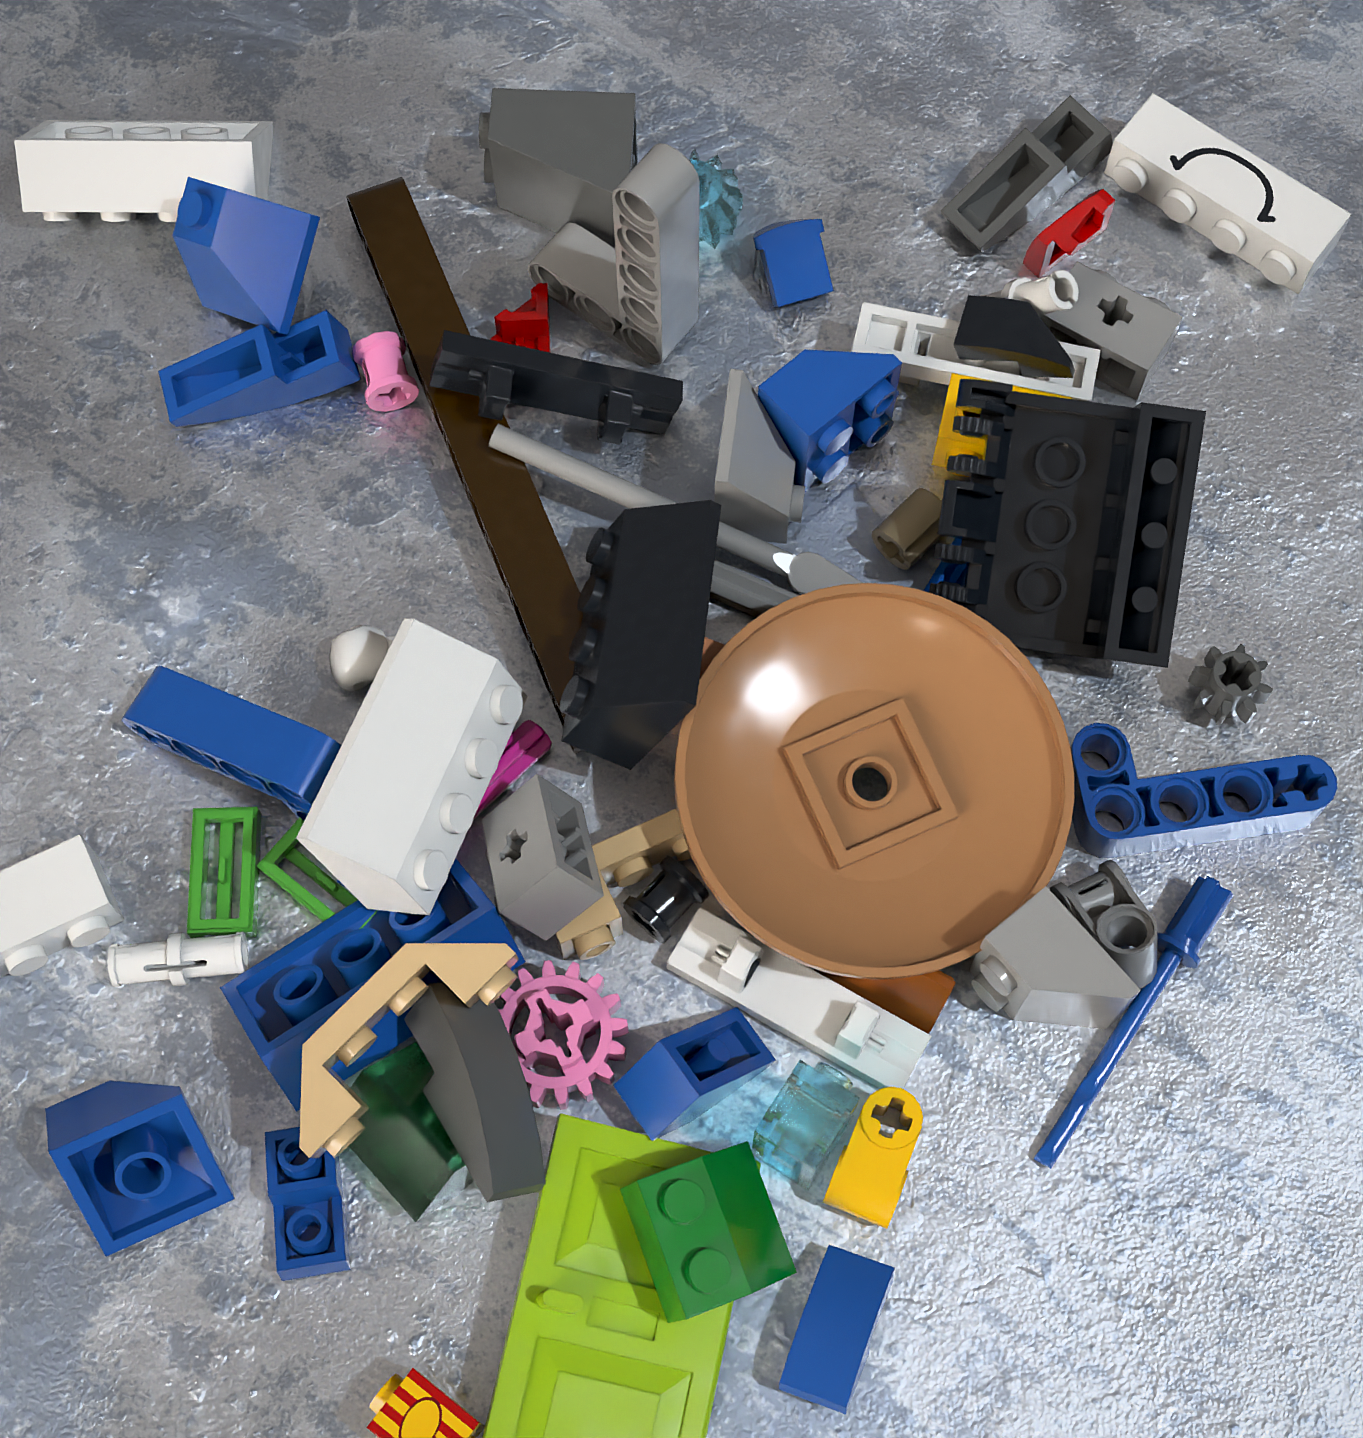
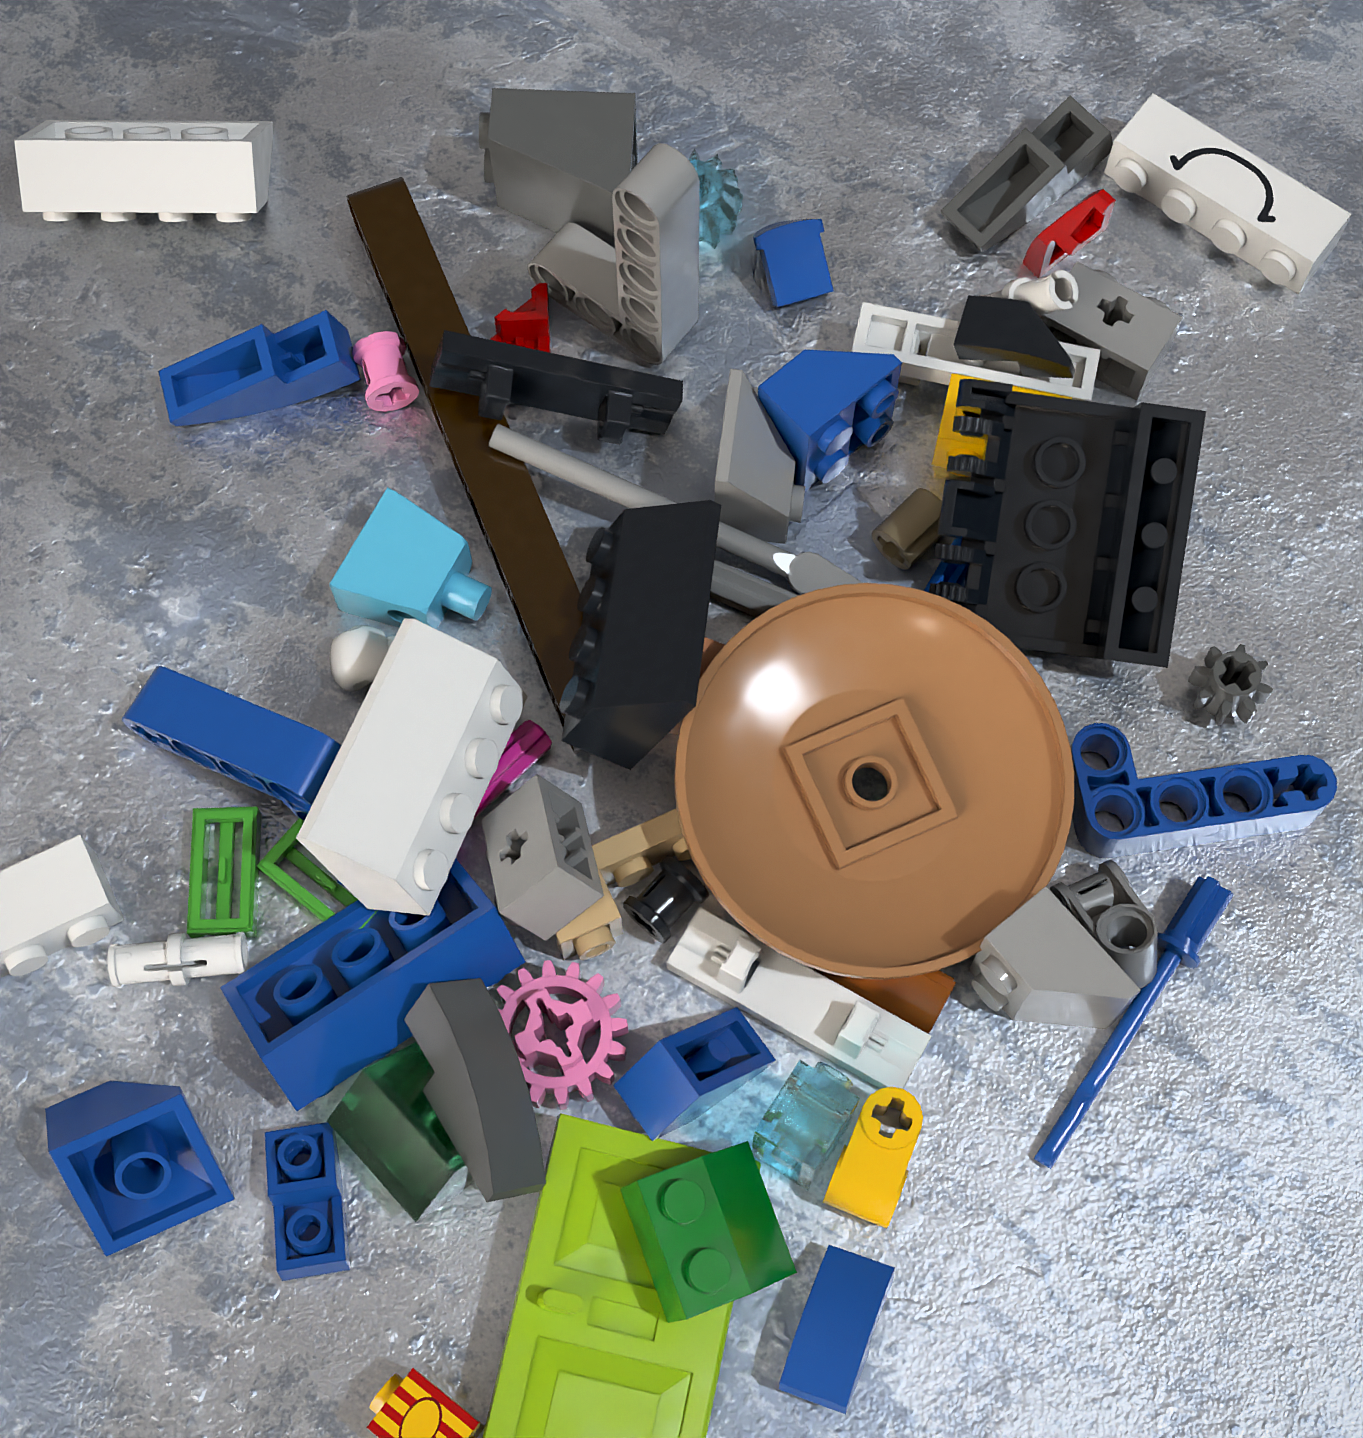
blue slope [172,177,320,335] -> none
tan slope [299,943,519,1158] -> none
none -> medium azure torso [329,487,492,629]

